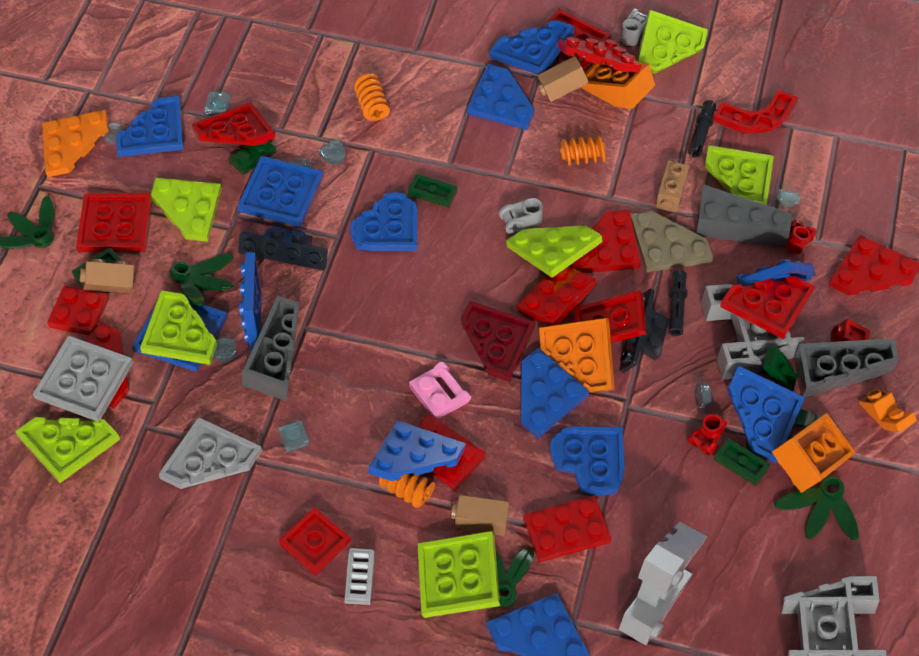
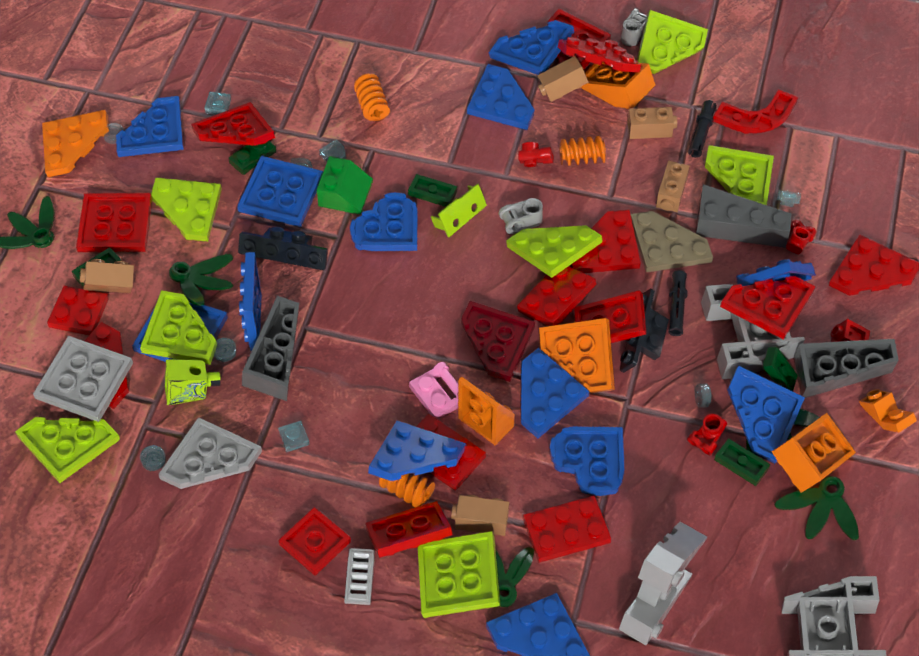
none -> clear light blue tile [140,445,166,471]
none -> lime torso [164,360,221,405]
none -> green slope [317,156,373,215]
none -> red plate [365,501,453,558]
none -> lime piece [431,184,487,237]
none -> orange slope [458,377,515,446]
none -> red plate [518,142,554,167]
none -> medium nougat brick [627,107,677,139]

